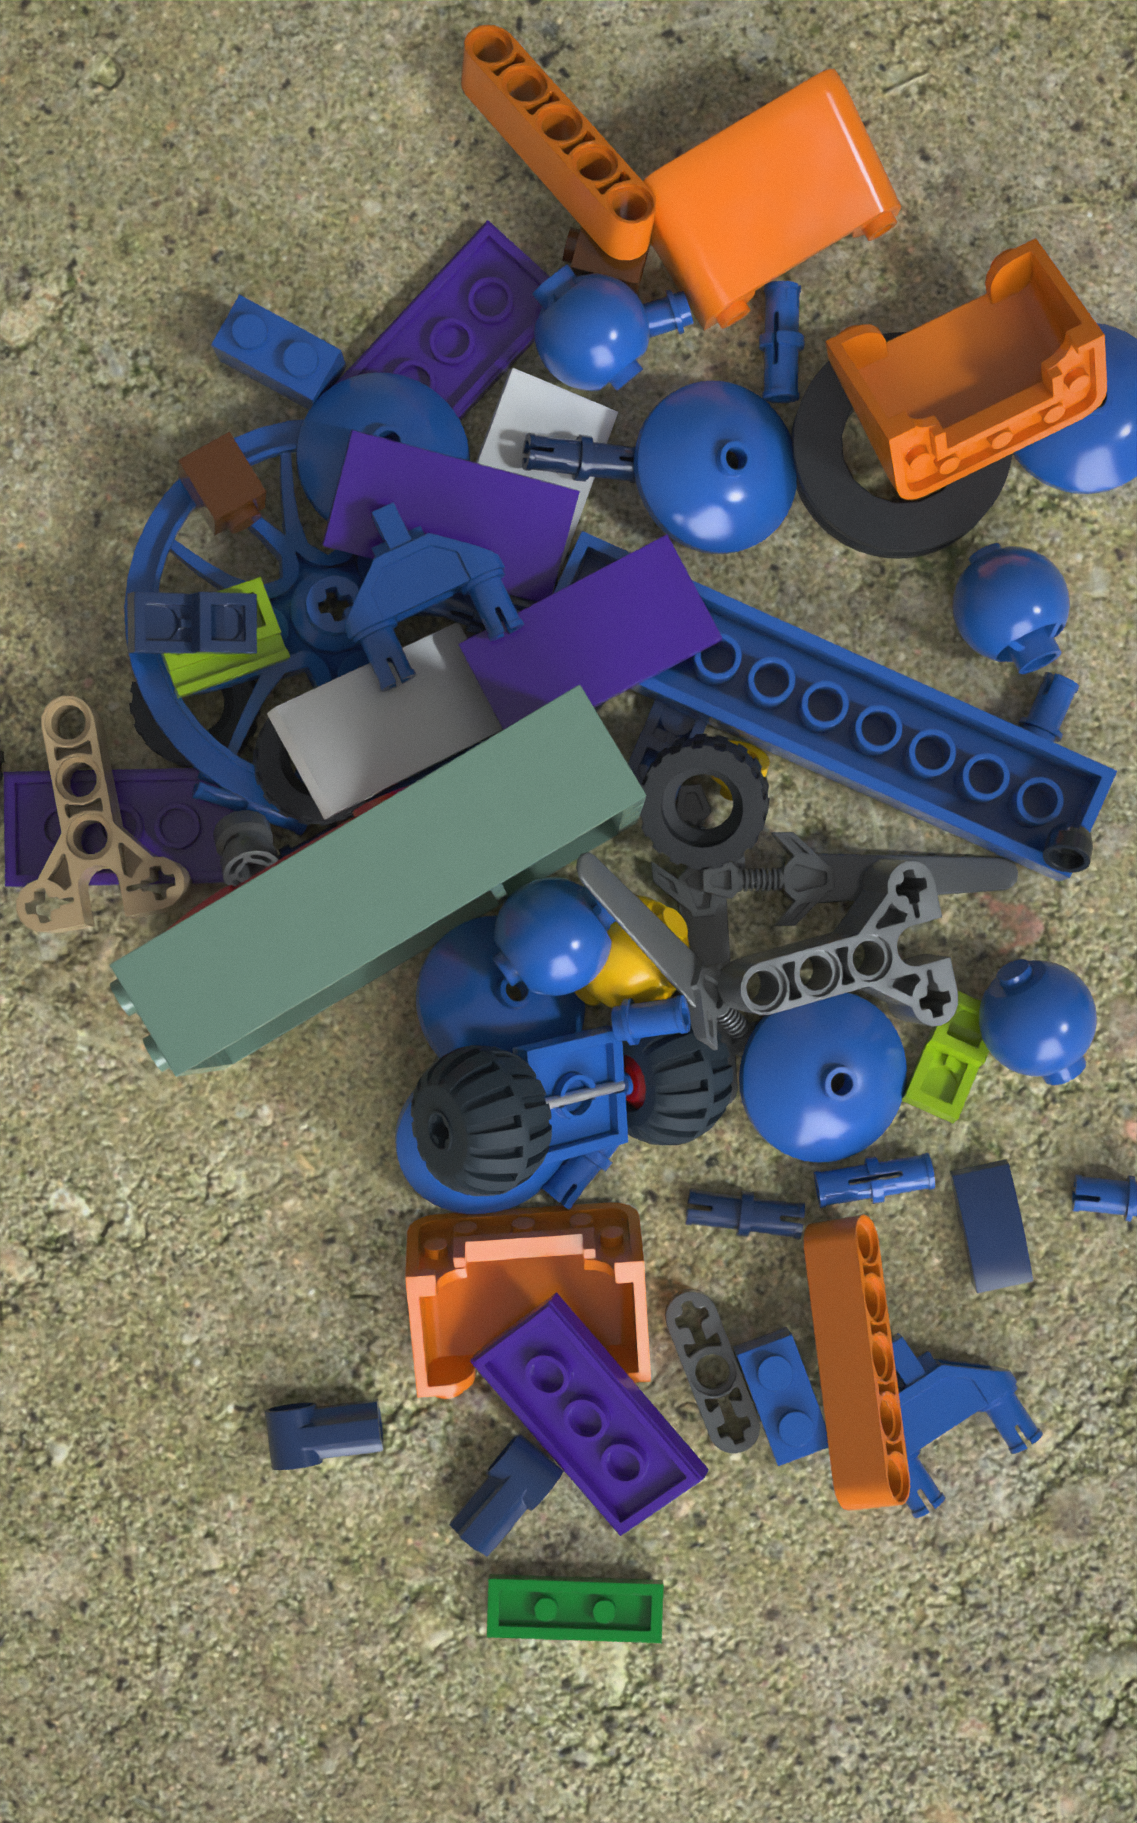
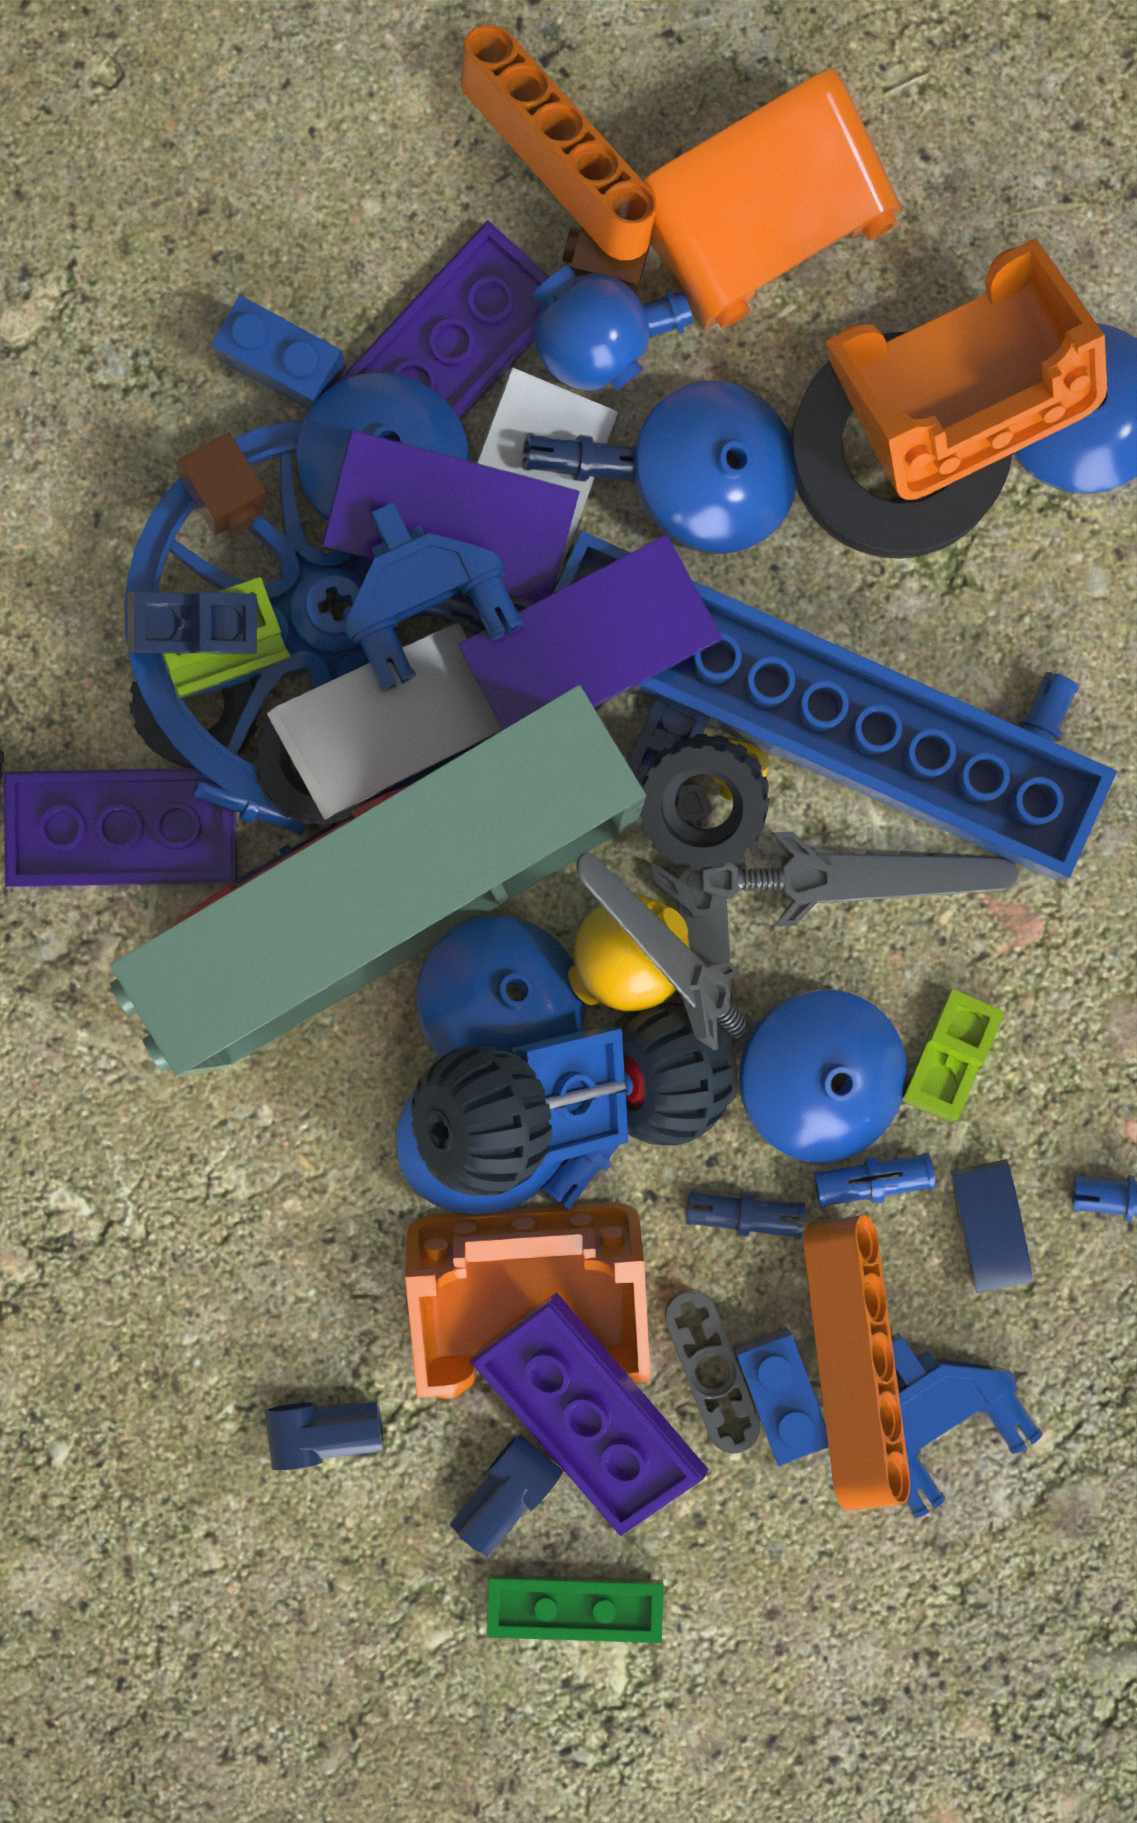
tan beam [16,696,192,933] -> none
dark grey wheel [213,810,279,887] -> none
blue brick [492,877,616,996] -> none
blue pin [611,995,691,1045] -> none
dark grey beam [718,859,958,1026] -> none
blue pin [759,281,805,403] -> none
blue brick [952,543,1070,674] -> none
blue brick [979,959,1097,1085] -> none
black hinge [1043,822,1093,873] -> none

